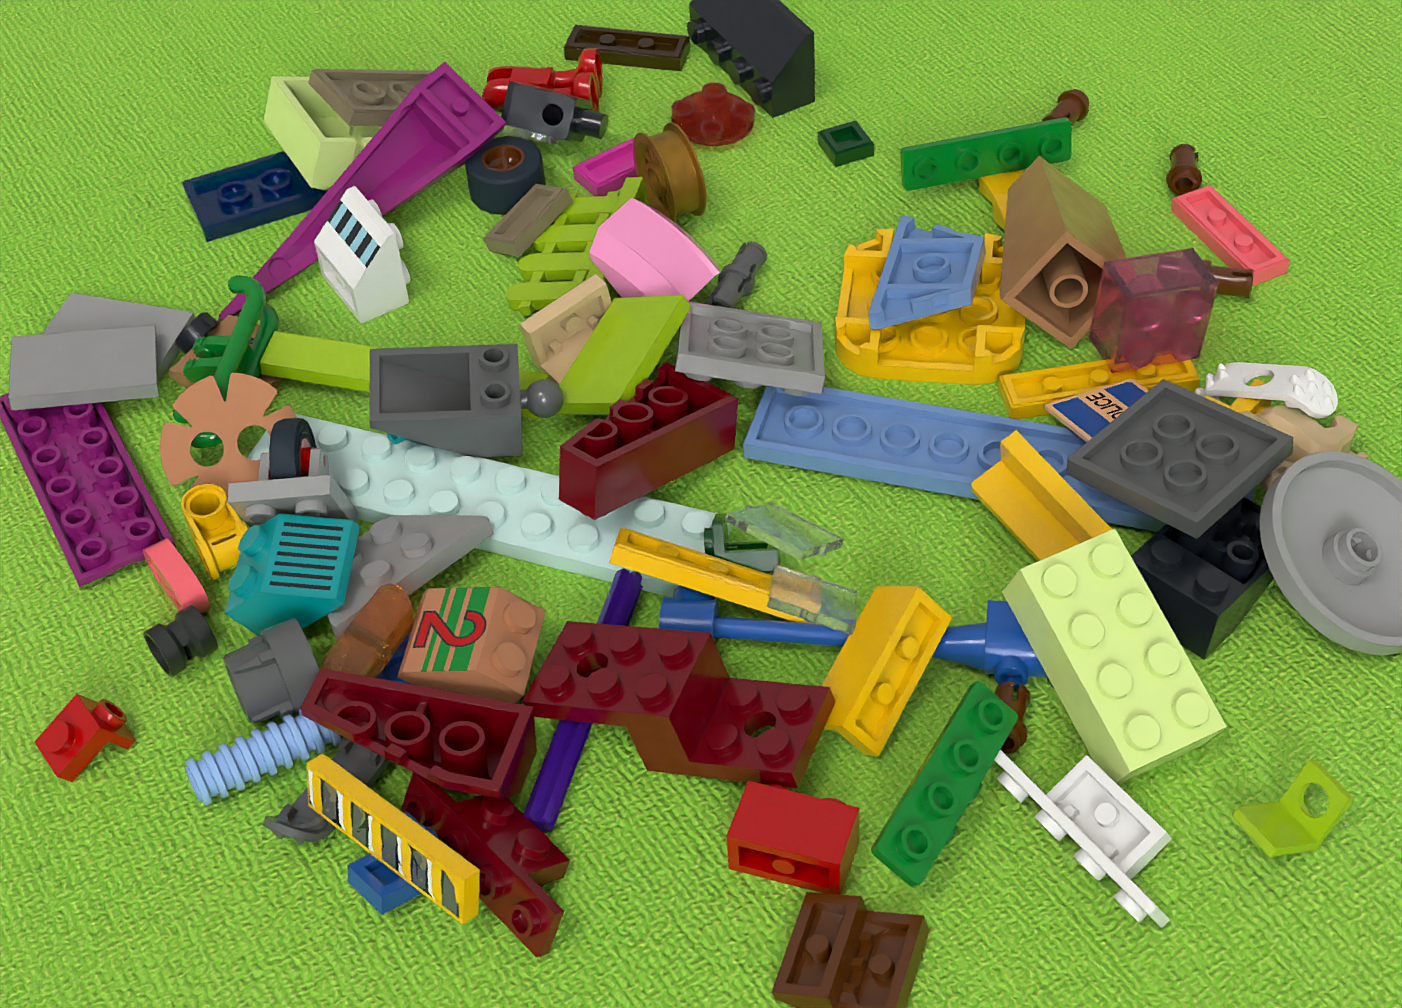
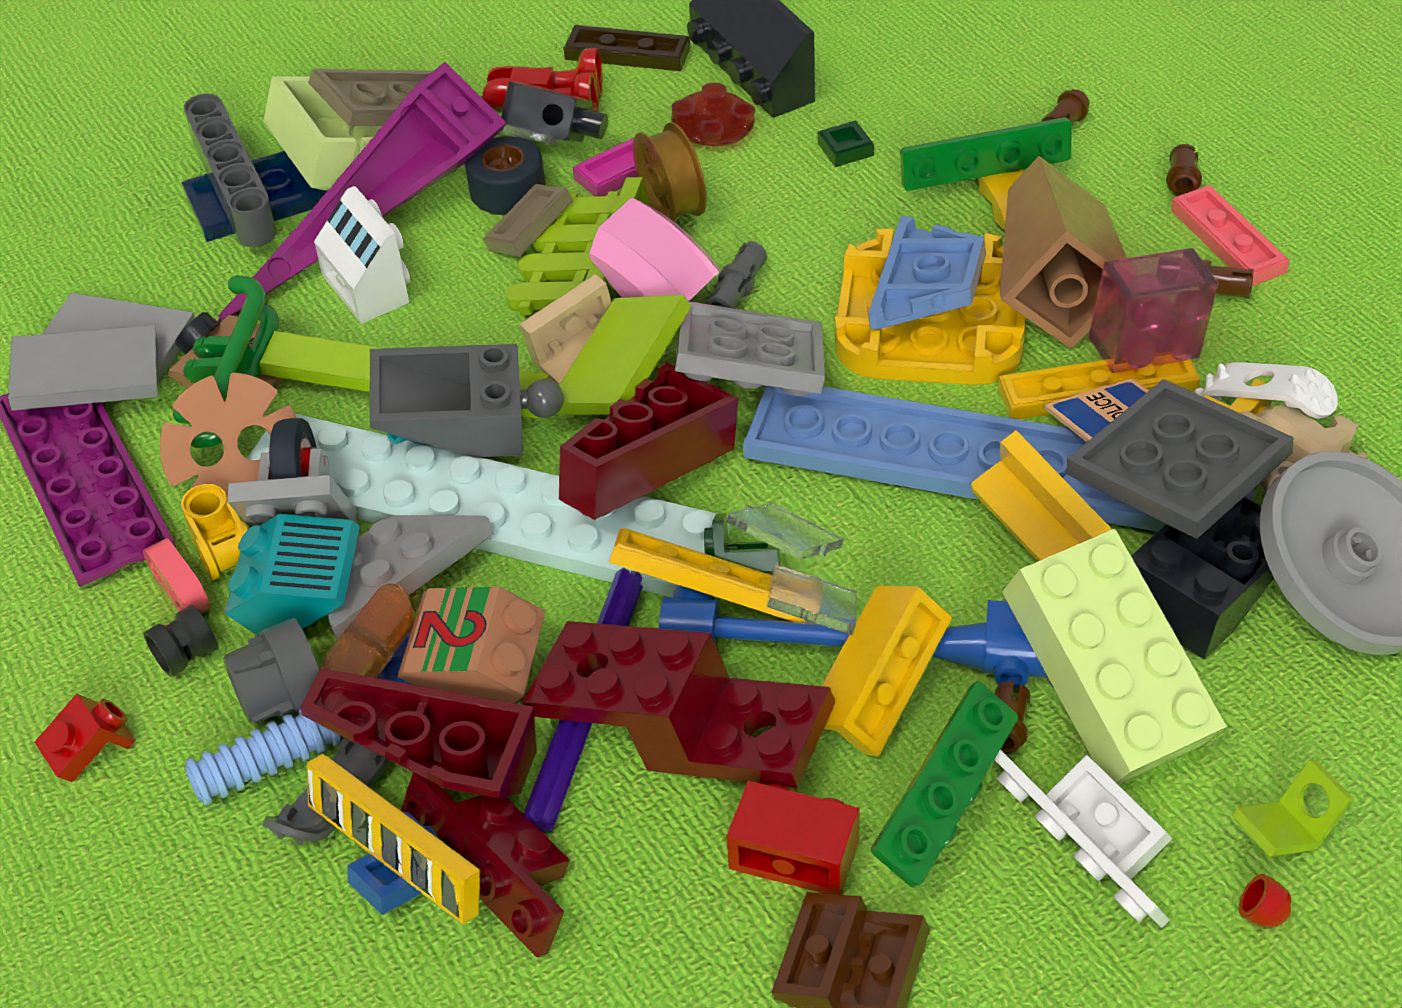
none -> dark grey beam [184,93,277,247]
none -> red hinge [1238,874,1292,928]

